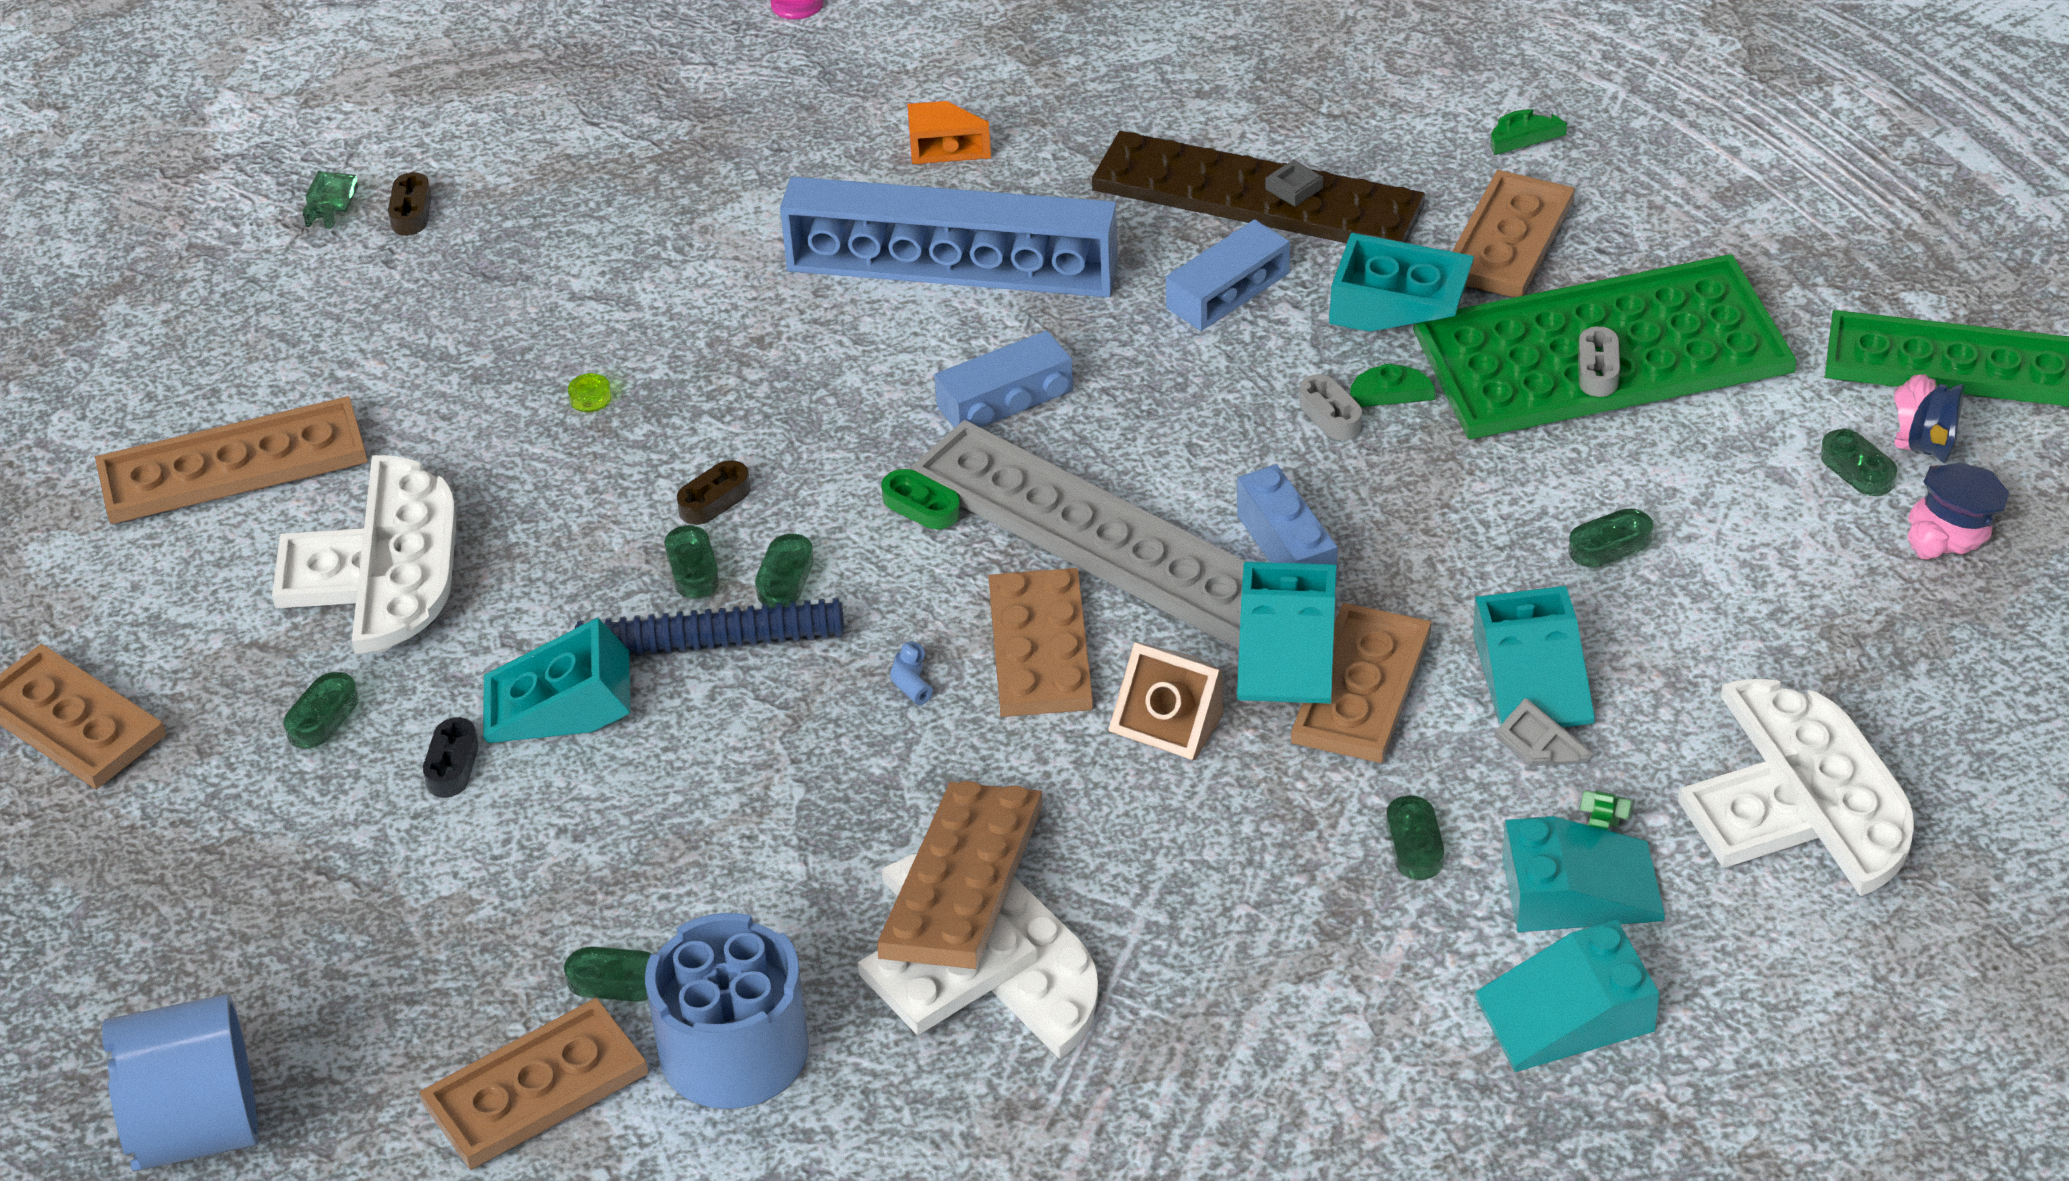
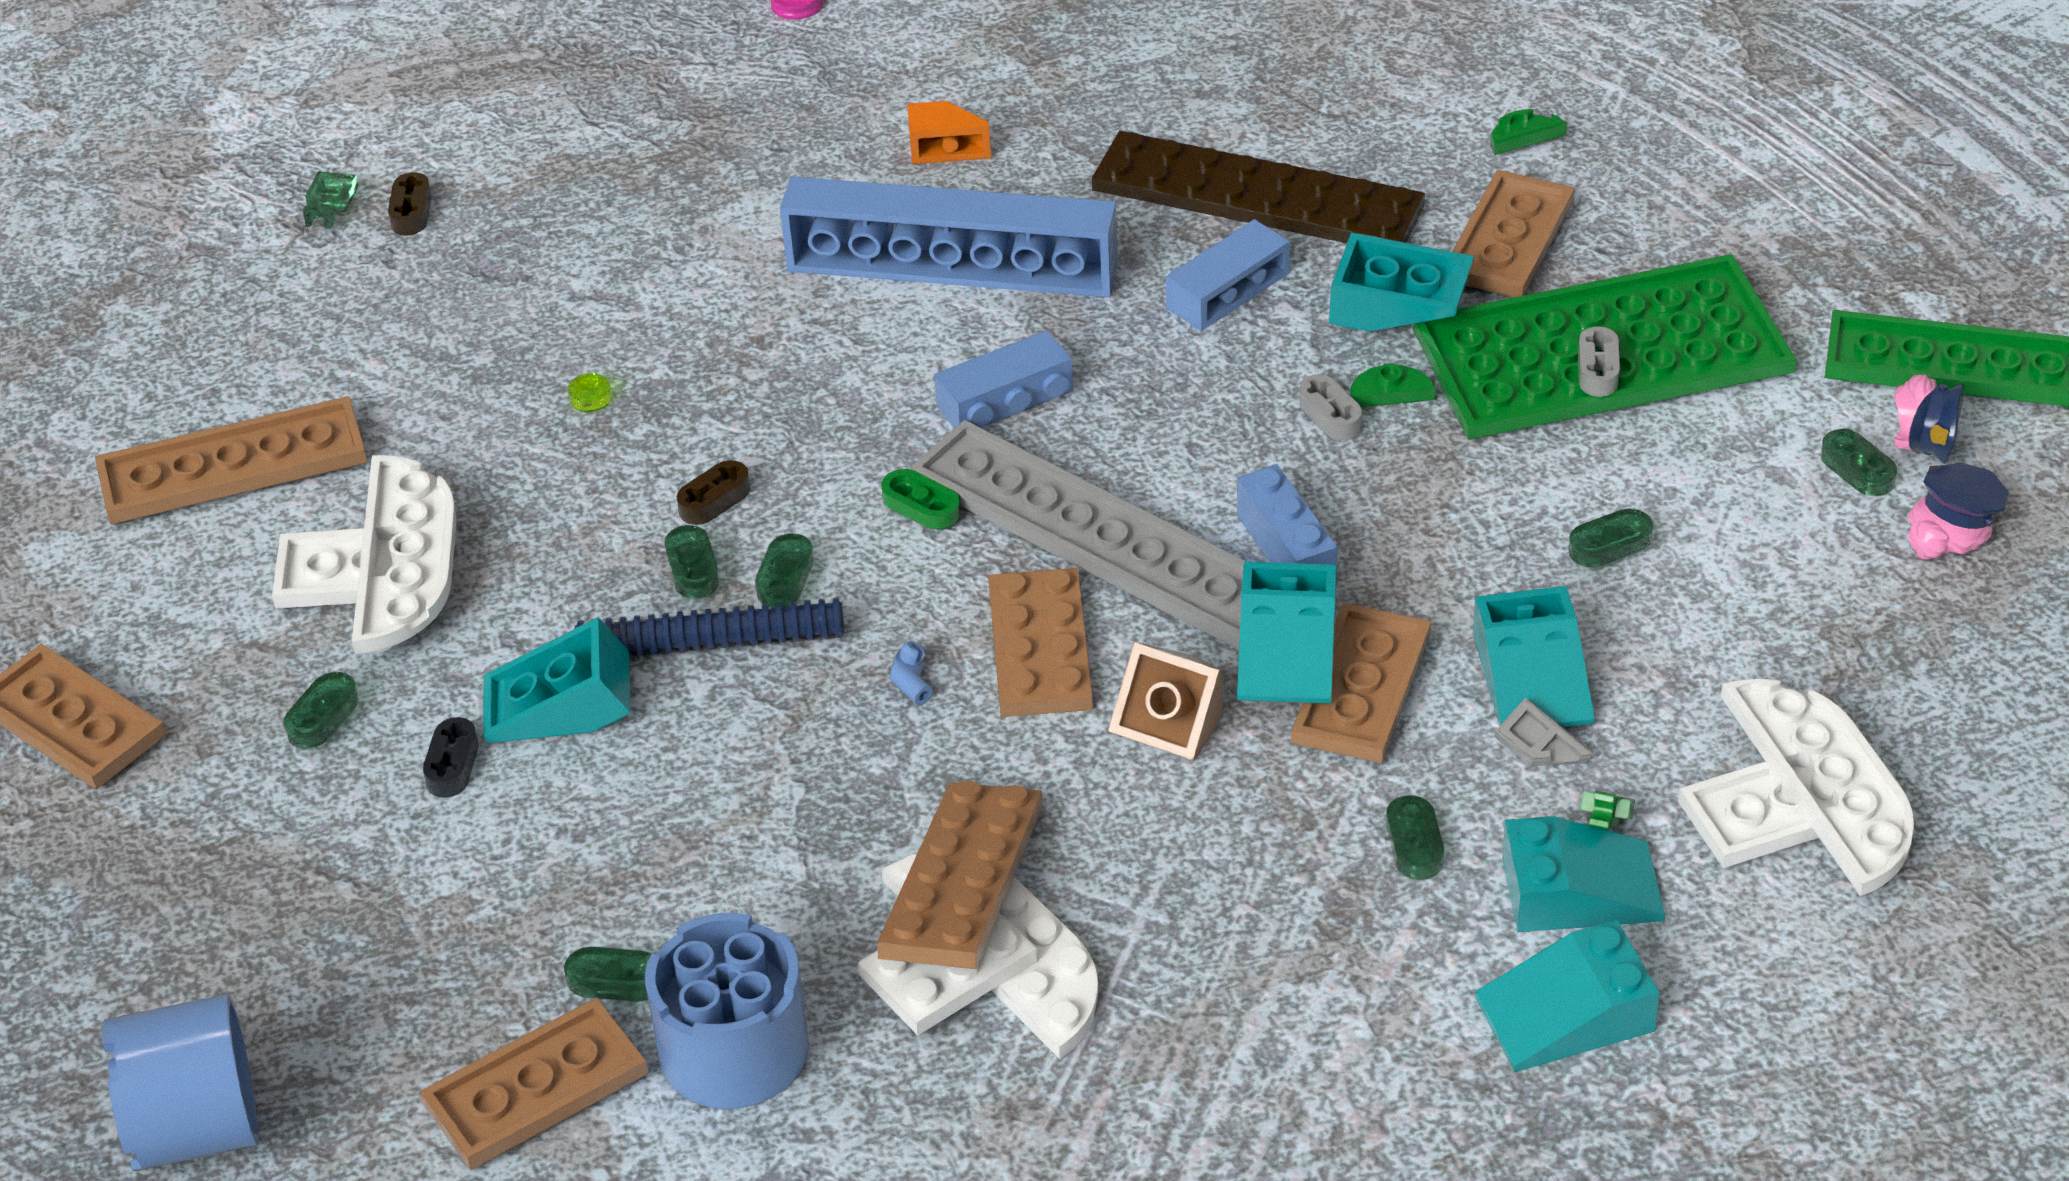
dark grey tile [1265,159,1323,207] -> none

